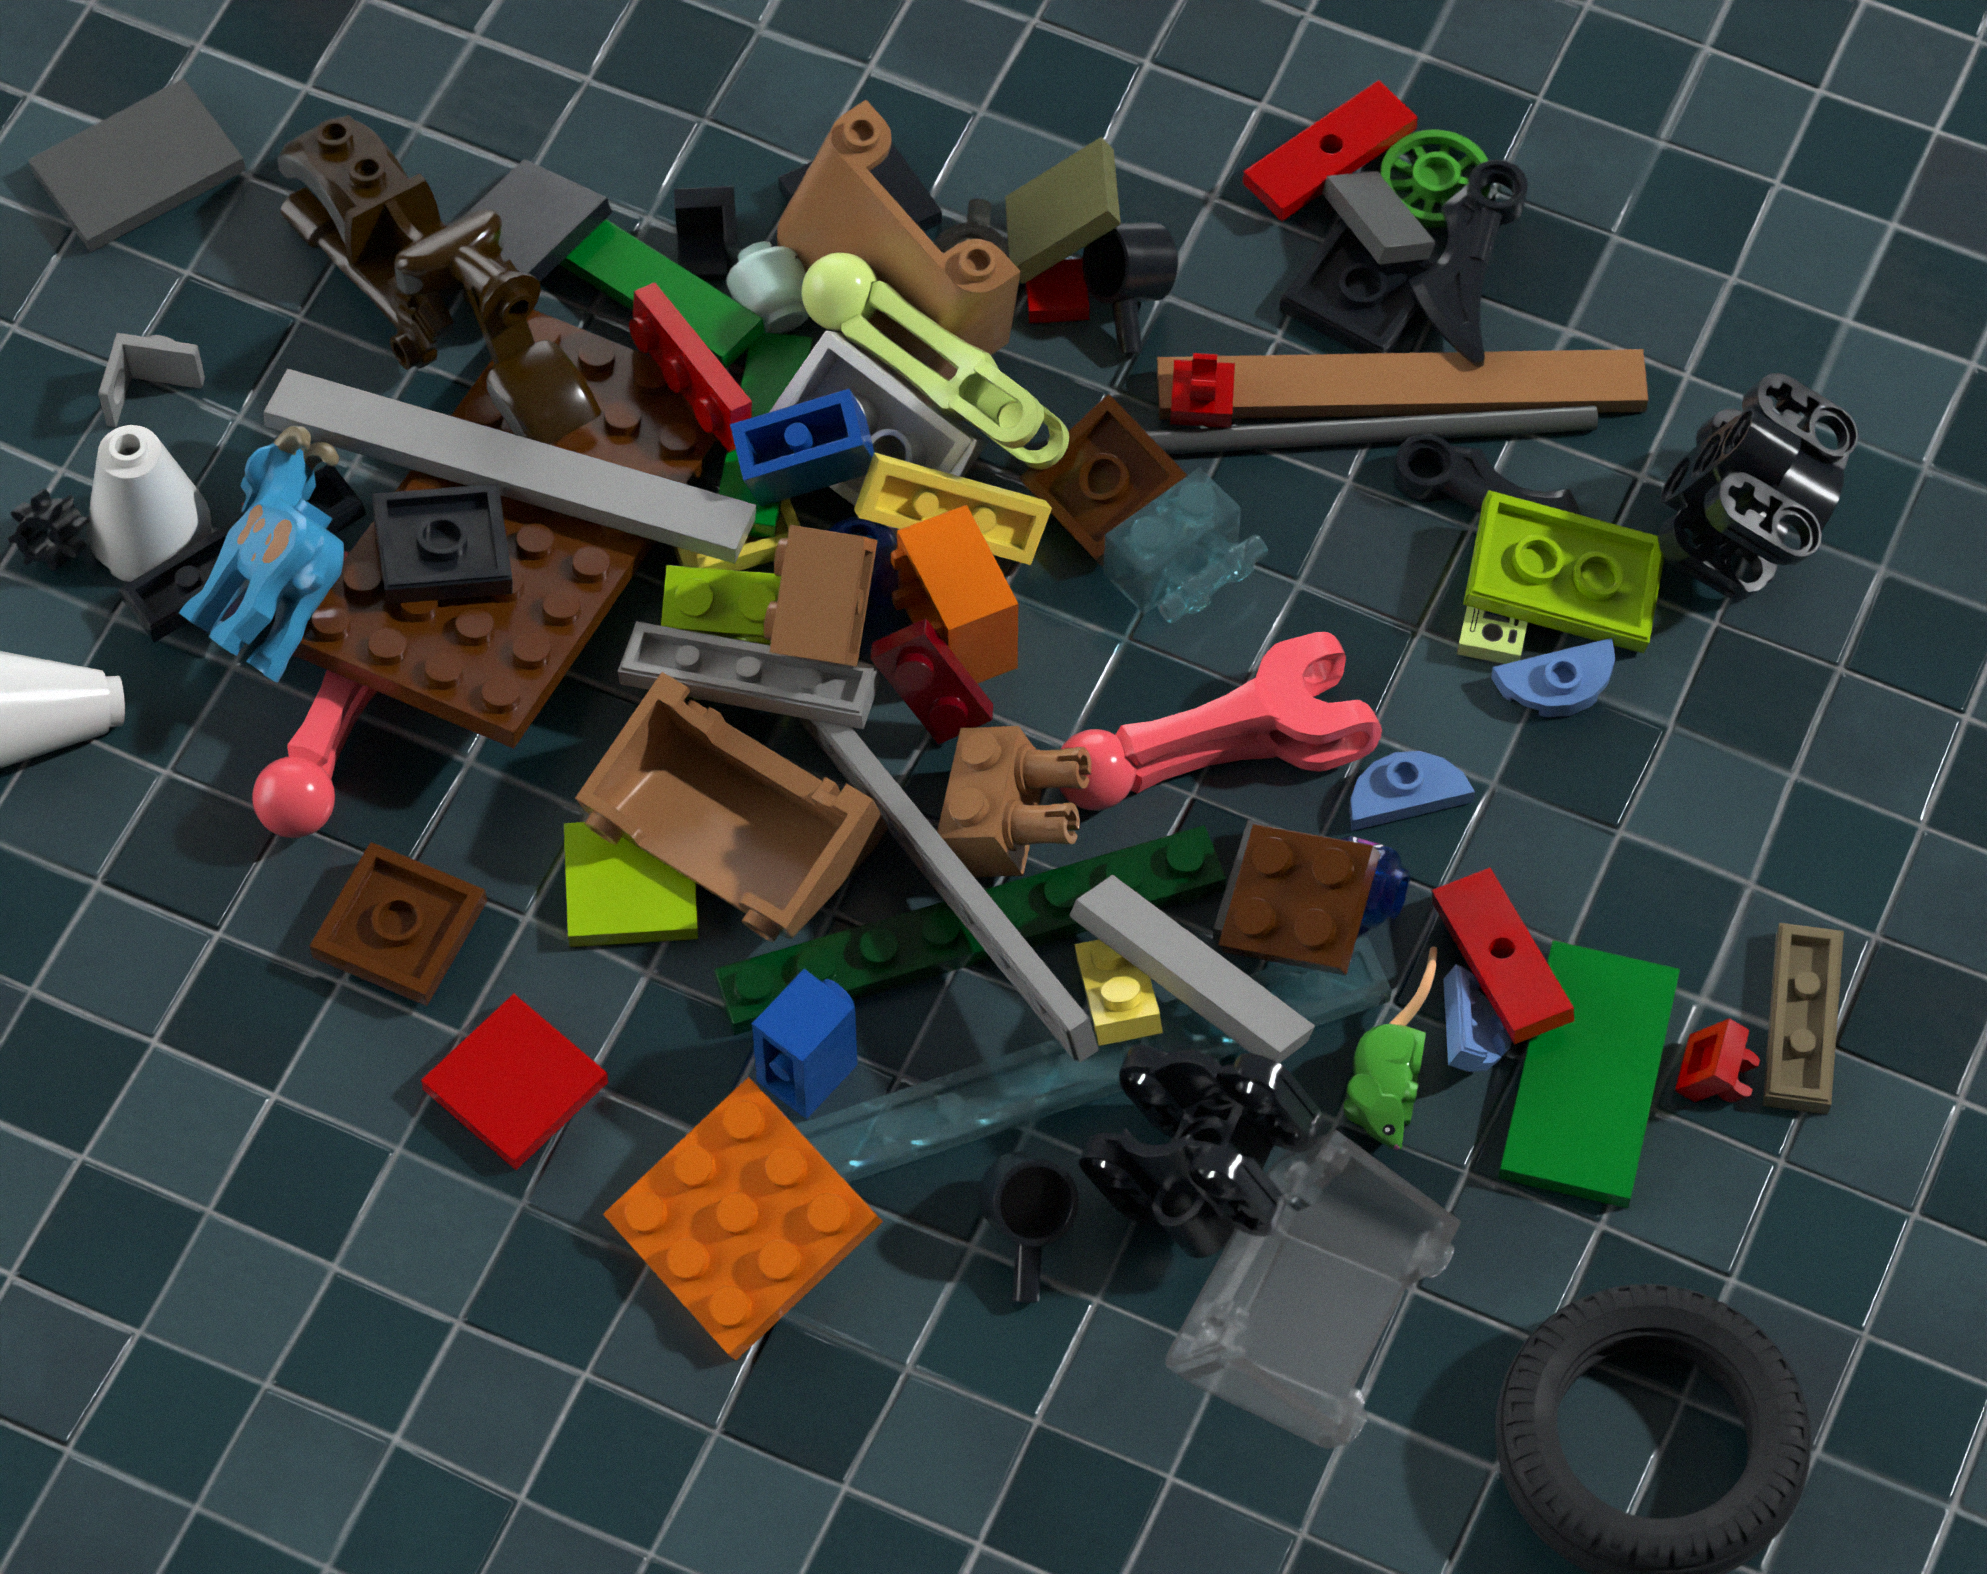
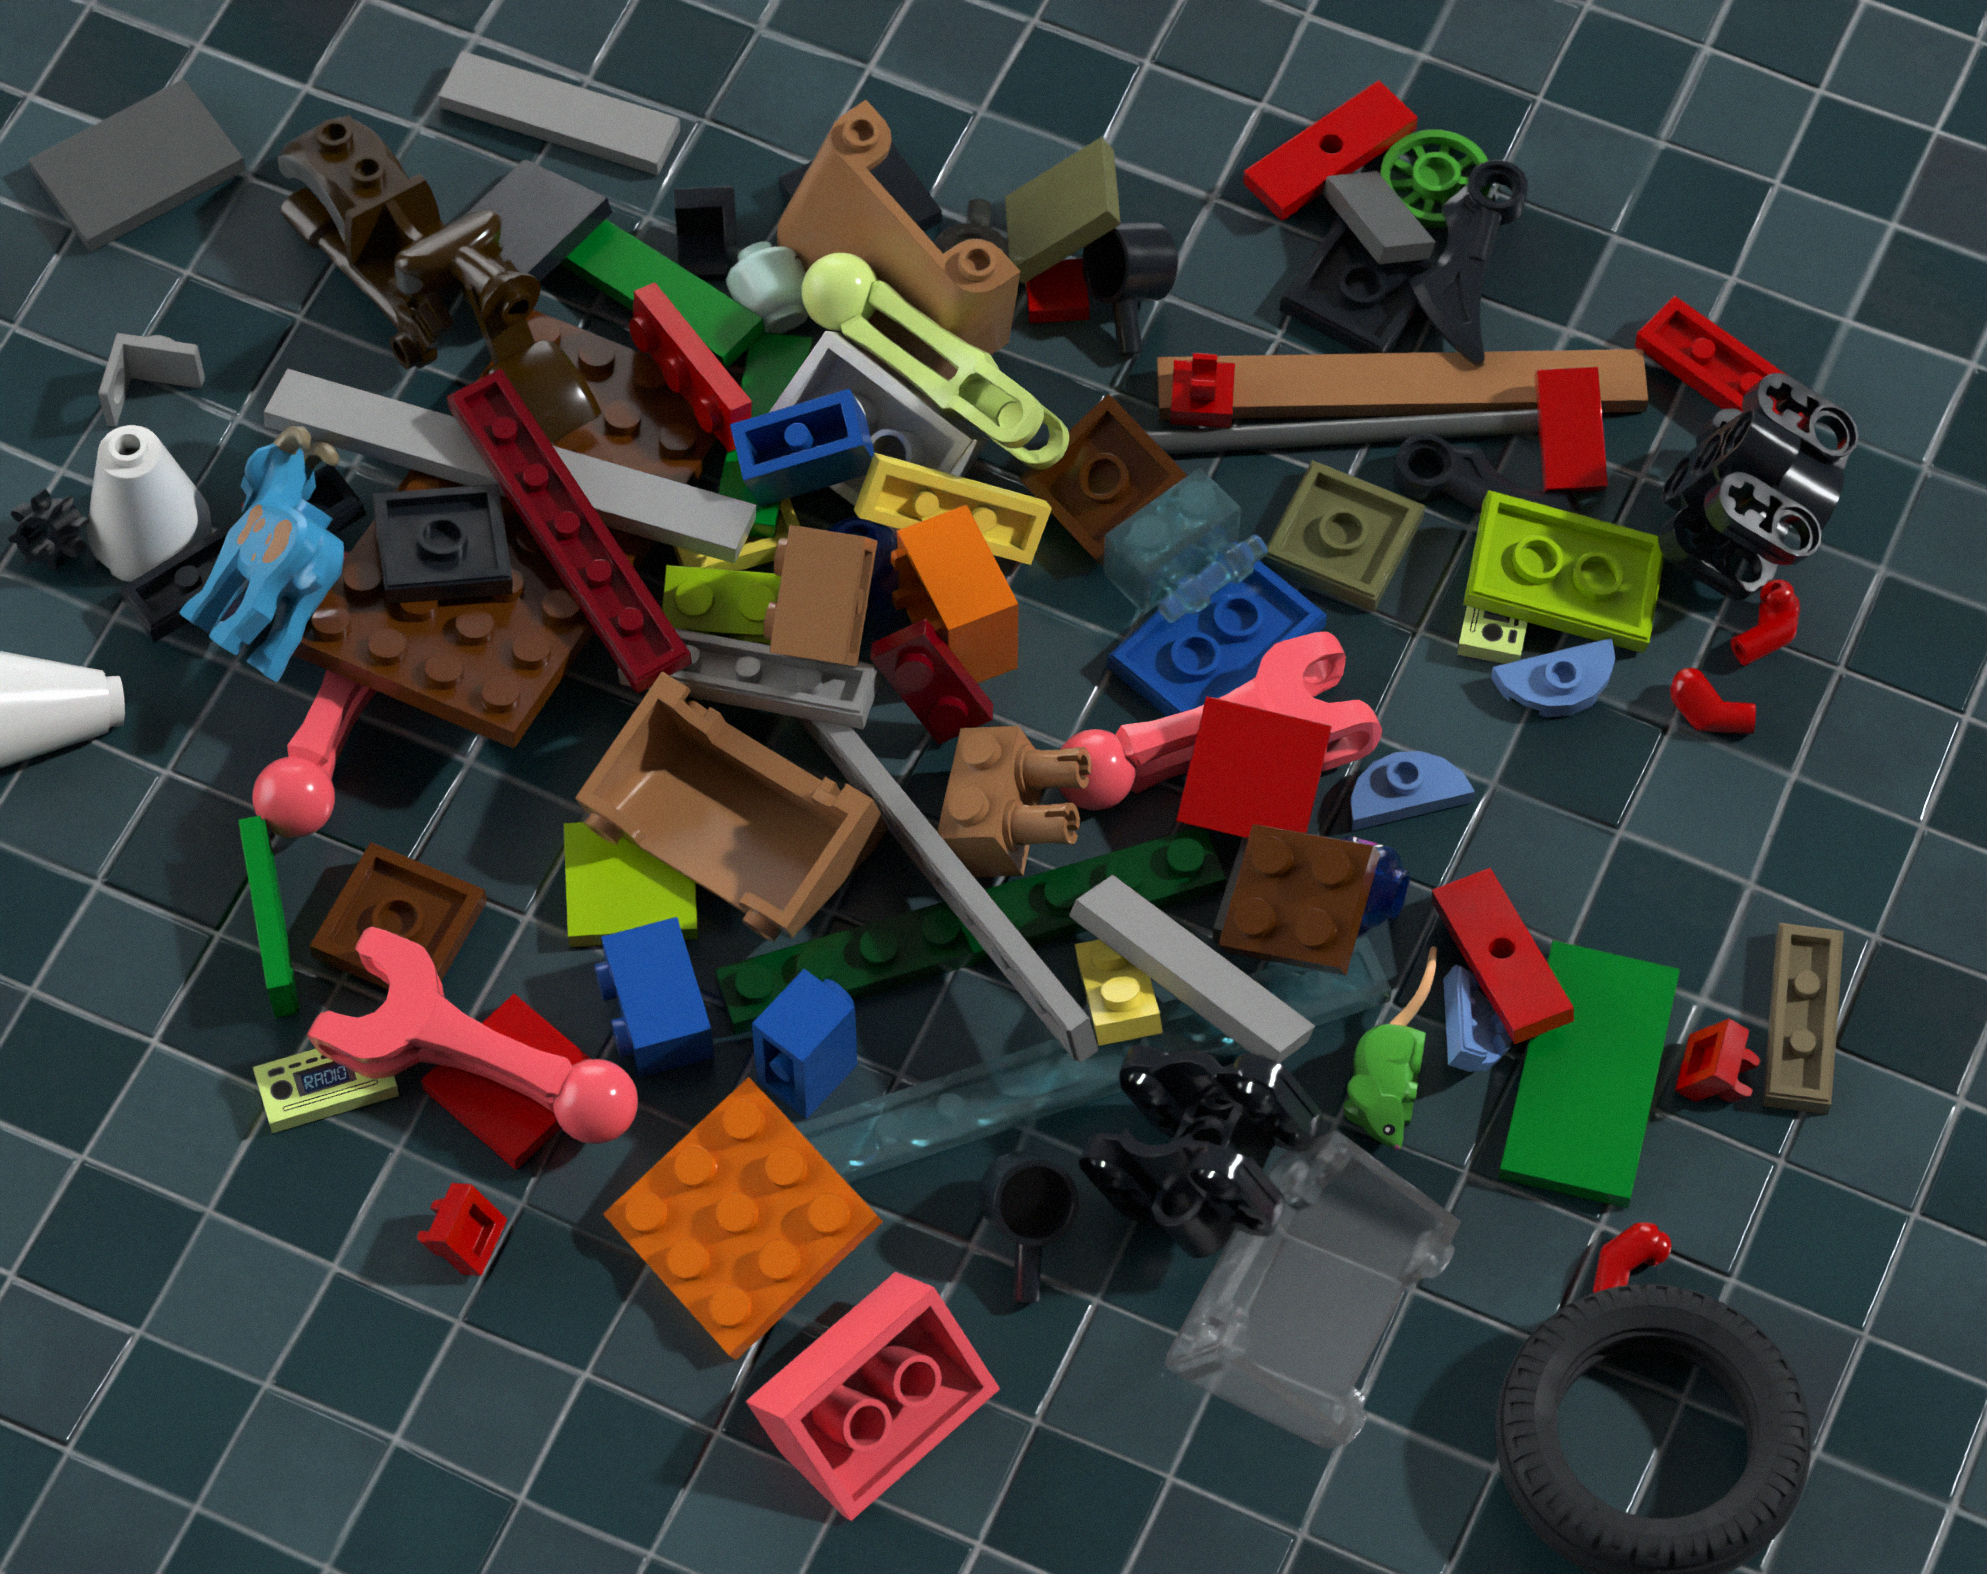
none -> green tile [238,815,300,1018]
none -> yellowish green tile [253,1049,399,1133]
none -> coral piece [307,927,638,1144]
none -> red tile [416,1183,508,1276]
none -> light grey tile [438,51,681,176]
none -> dark red tile [447,368,692,694]
none -> blue brick [594,917,714,1078]
none -> coral slope [746,1272,1000,1521]
none -> blue tile [1107,541,1327,717]
none -> red tile [1176,696,1332,839]
none -> olive tile [1261,460,1425,612]
none -> red tile [1534,367,1608,493]
none -> red arm [1593,1222,1672,1293]
none -> red plate [1634,296,1804,424]
none -> red arm [1670,668,1756,734]
none -> red arm [1731,579,1800,666]

